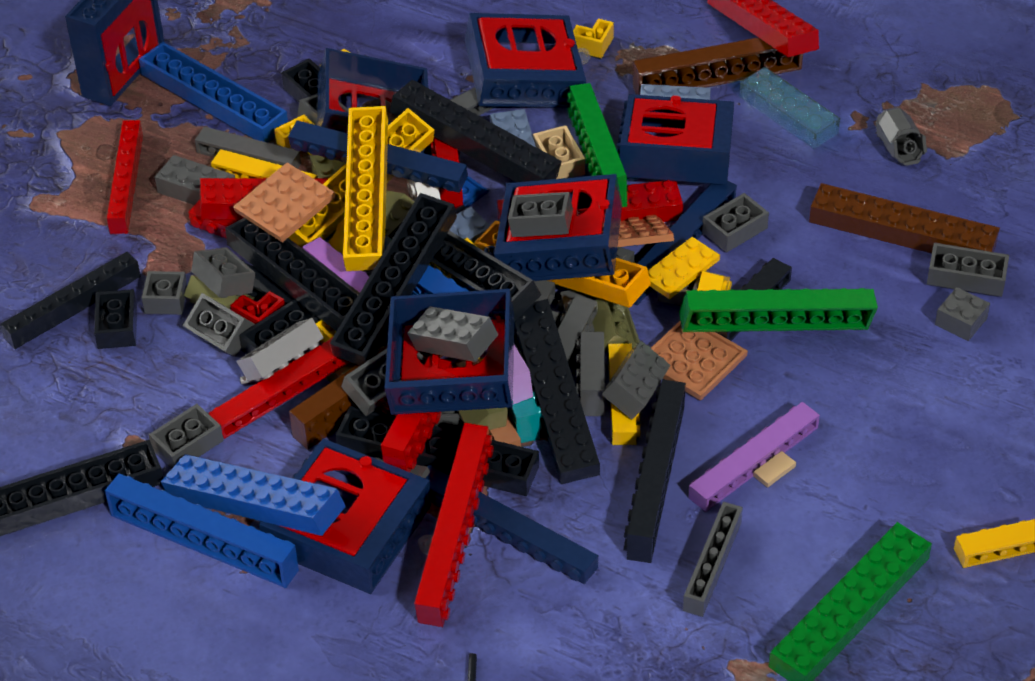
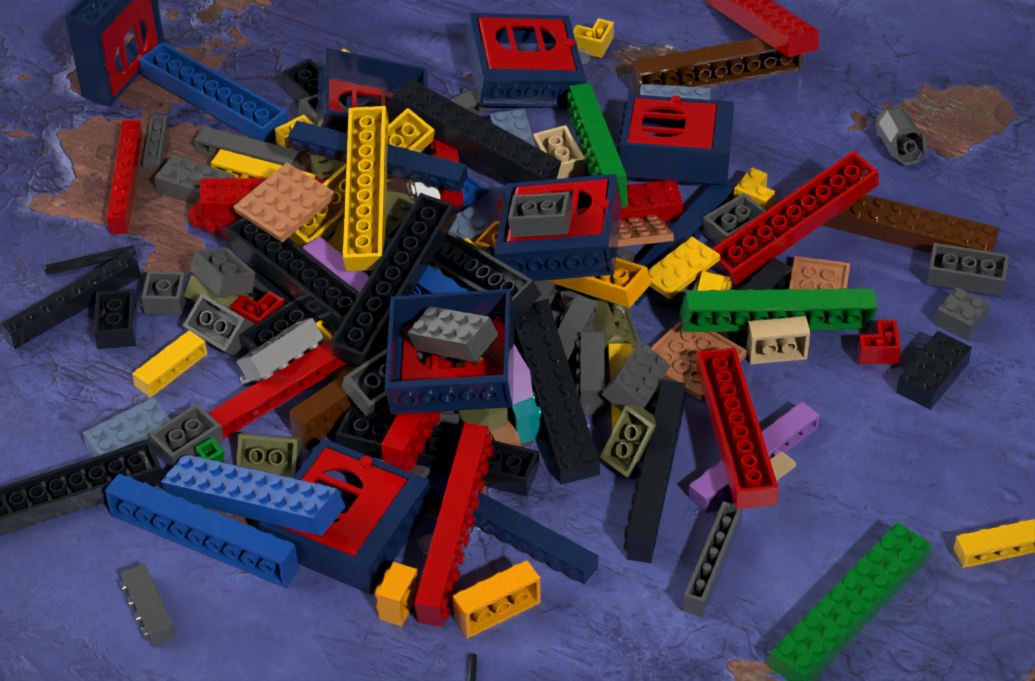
clear light blue brick [739,67,840,149] -> none
none -> black axle [44,245,136,275]
none -> sand blue brick [83,398,170,457]
none -> dark grey brick [120,564,176,647]
none -> yellow brick [132,330,207,398]
none -> dark grey tile [142,116,168,168]
none -> green brick [195,438,225,463]
none -> olive slope [236,433,302,478]
none -> light orange brick [375,562,419,627]
none -> light orange brick [453,560,541,639]
none -> olive slope [600,405,656,478]
none -> red brick [696,347,779,509]
none -> red brick [712,151,879,286]
none -> yellow brick [734,167,775,210]
none -> tan brick [746,316,810,364]
none -> nougat plate [789,256,850,290]
none -> red brick [858,320,901,365]
none -> black brick [896,331,972,410]

